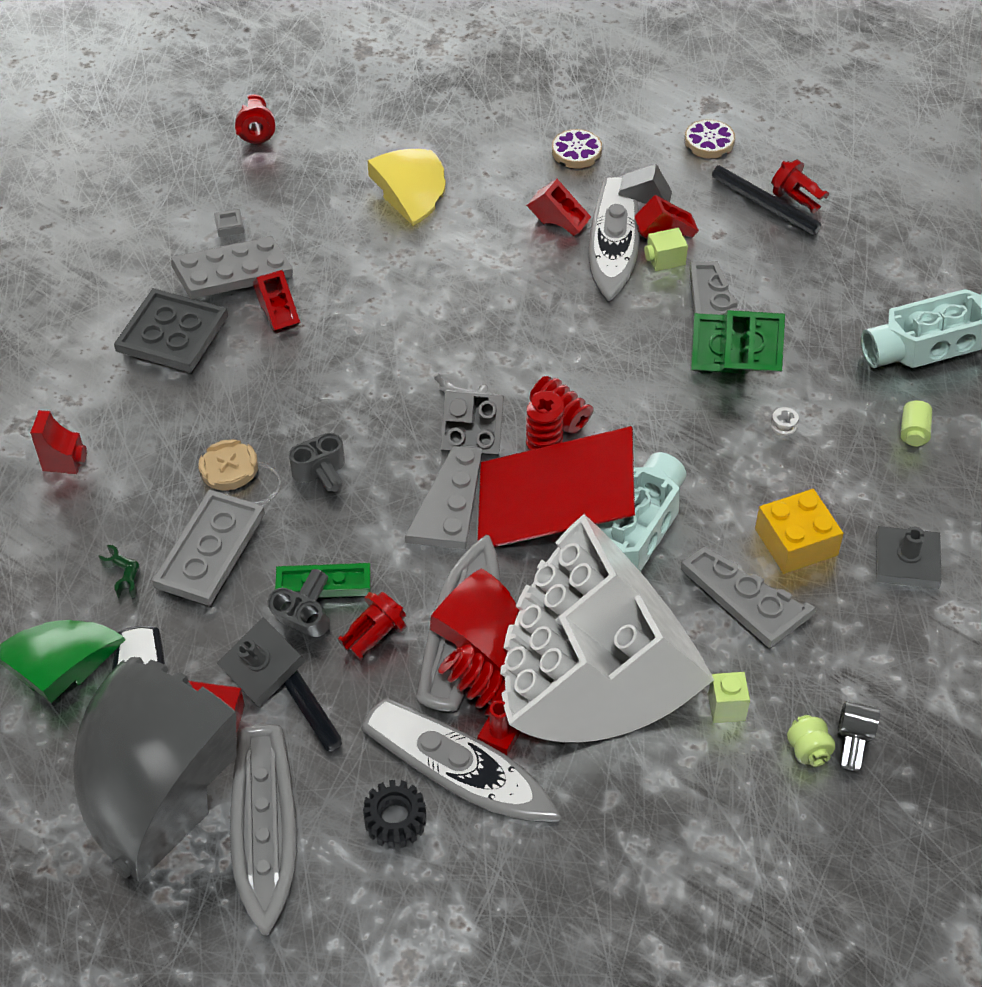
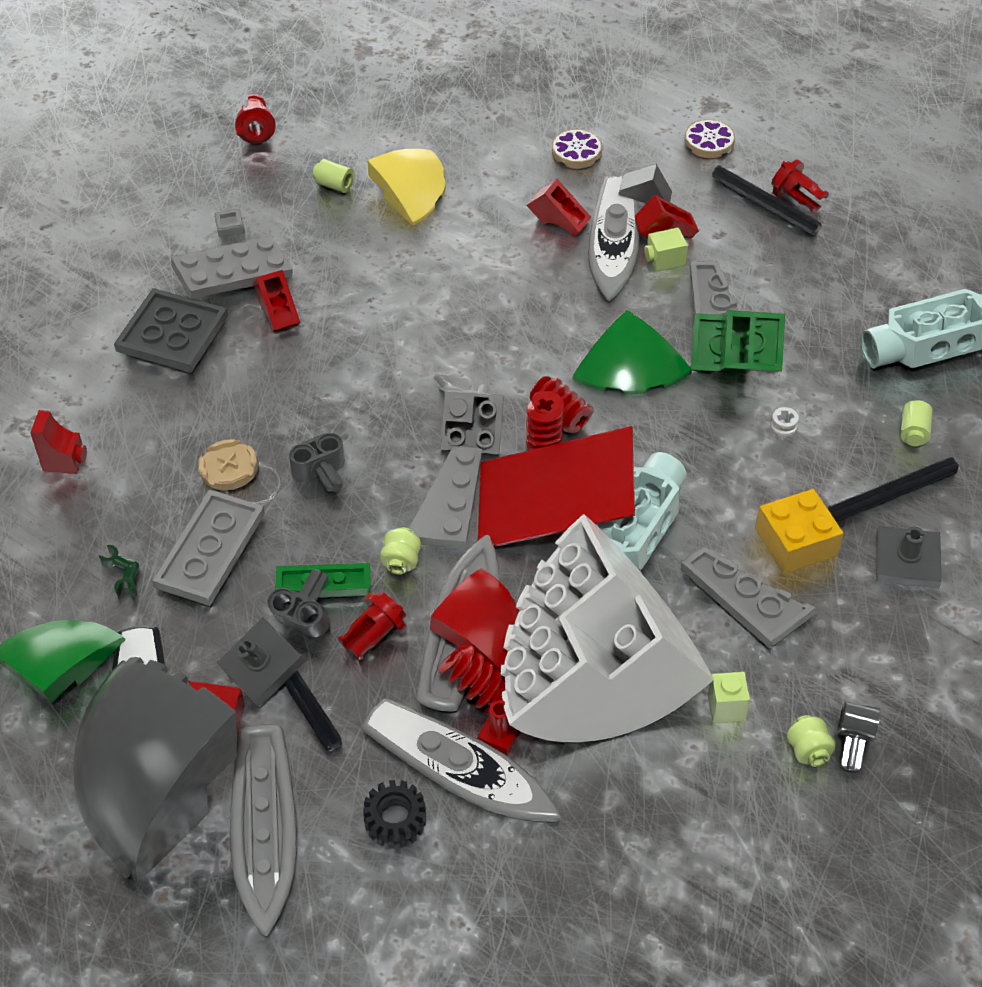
none -> yellowish green brick [313,159,354,193]
none -> yellowish green piece [380,527,422,575]
none -> green brick [572,310,692,395]
none -> black axle [828,457,959,522]

